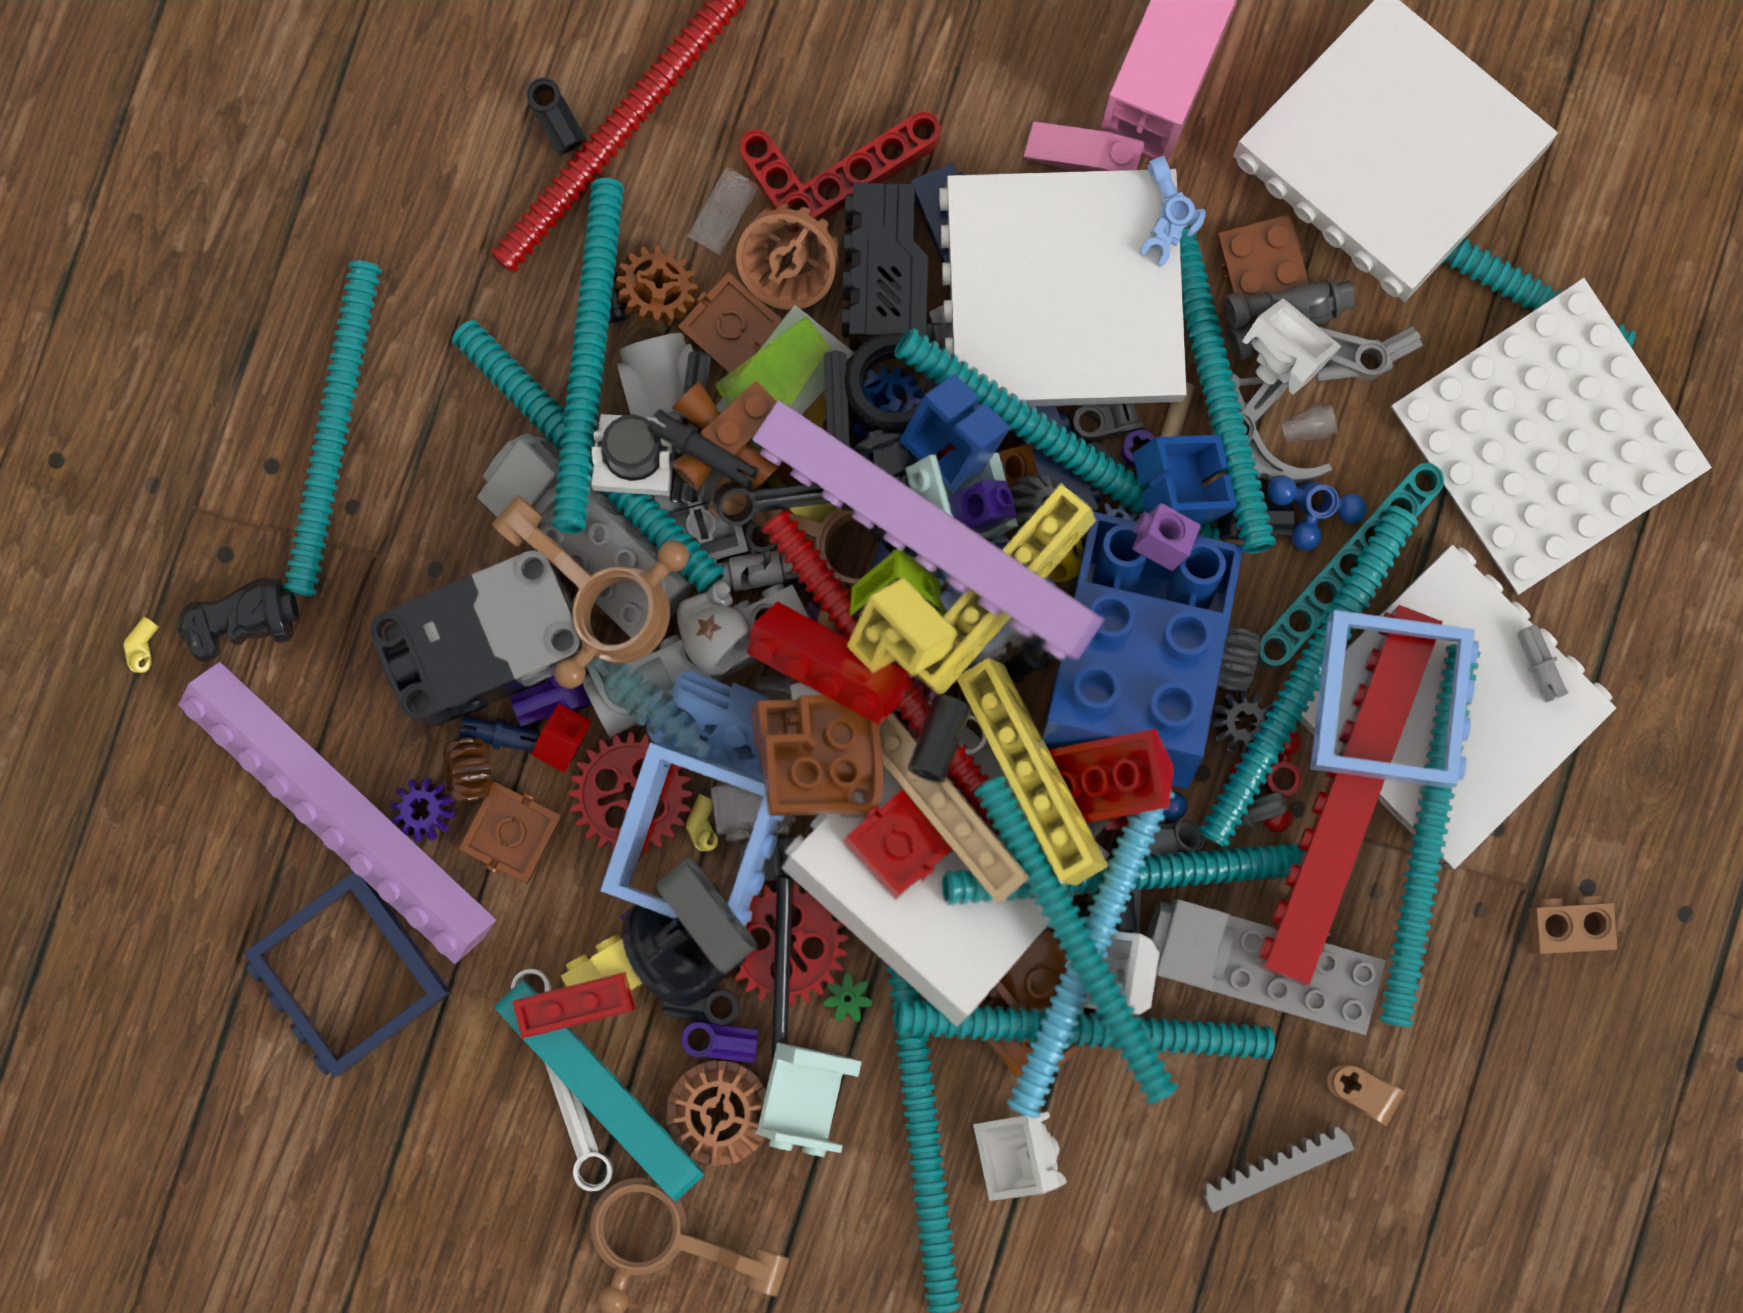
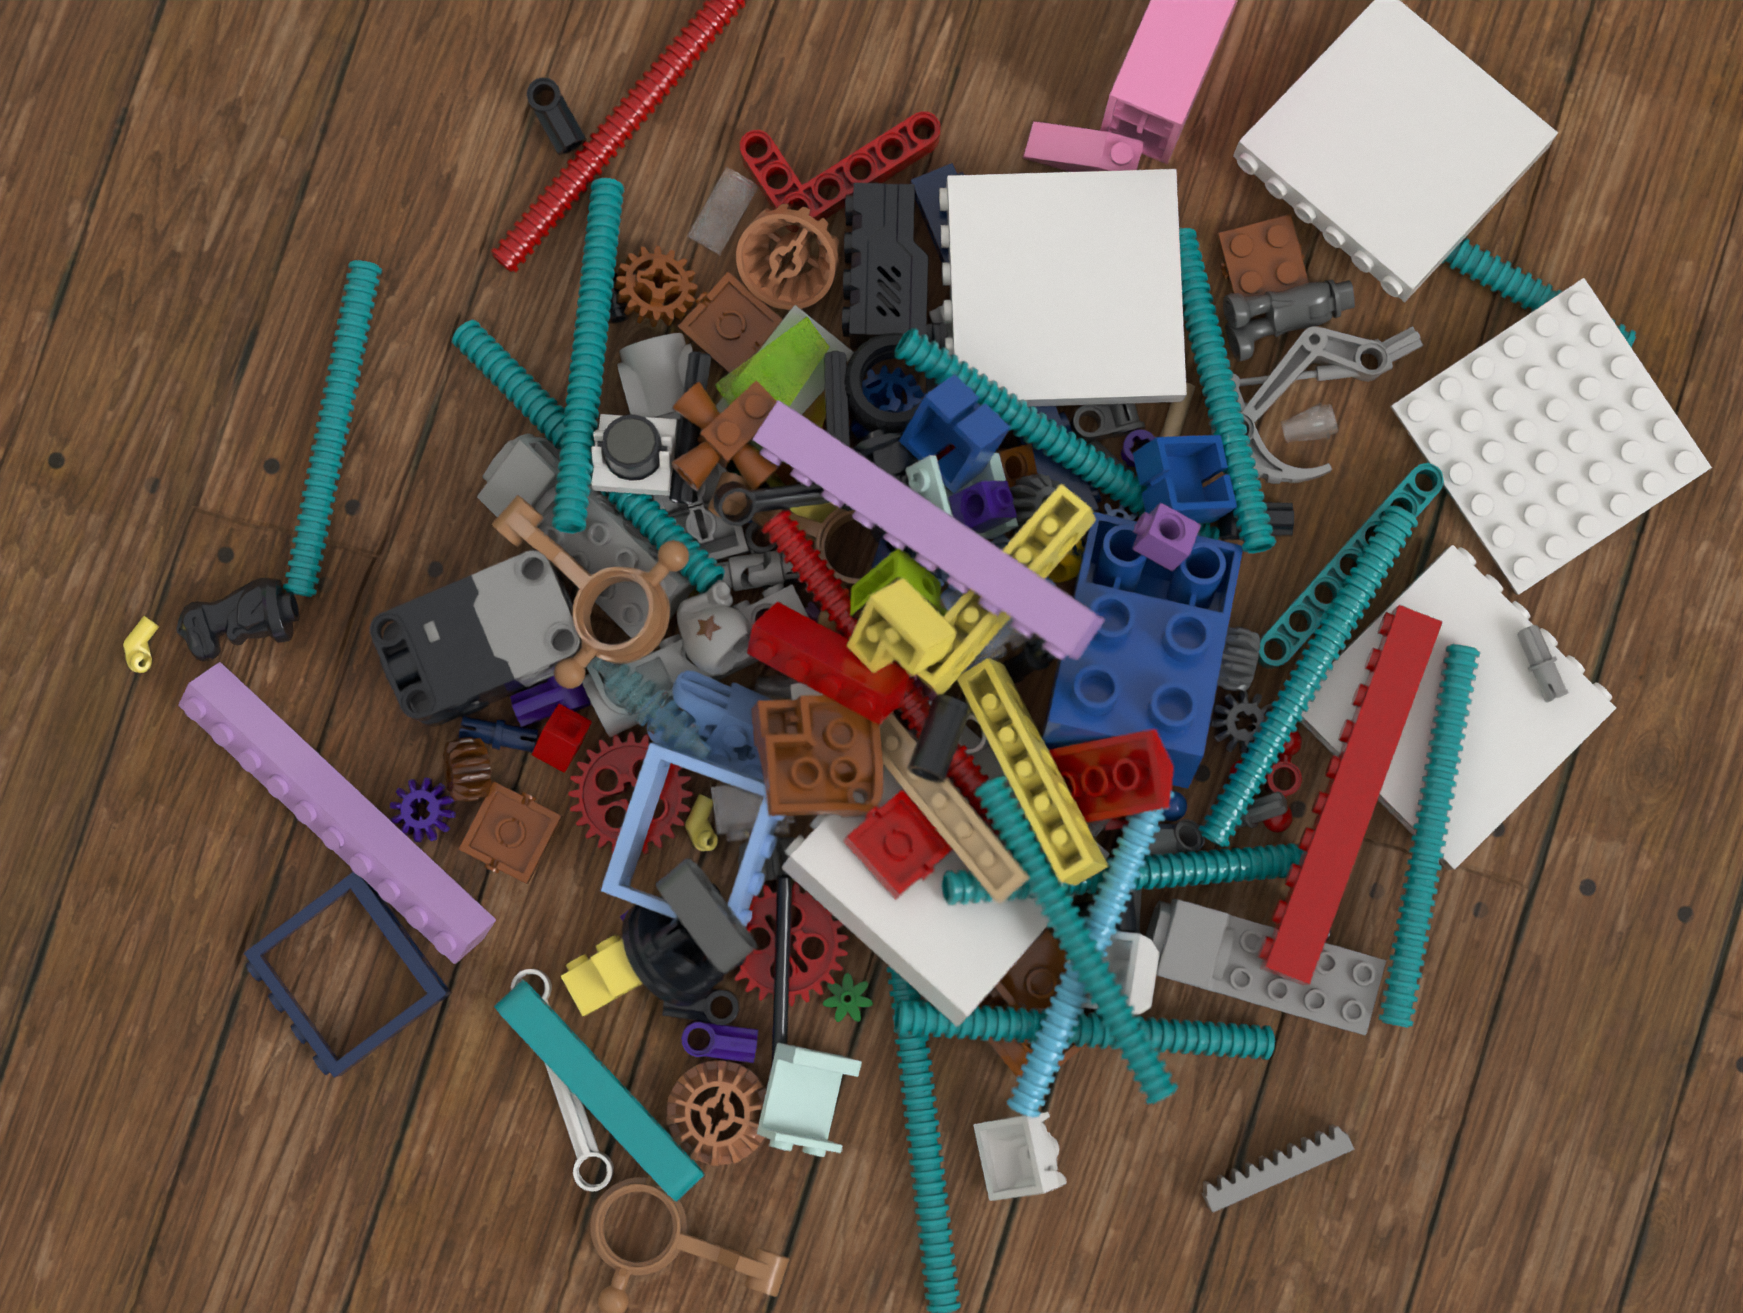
red tile [512,972,635,1039] -> none
black pin [647,409,759,490] -> none
light blue piece [1140,155,1206,267] -> none
white brick [1242,298,1342,395] -> none
blue piece [1266,475,1367,551] -> none
light blue window [1310,610,1479,788] -> none
medium nougat piece [1326,1064,1405,1127] -> none
medium nougat brick [1529,896,1618,954] -> none

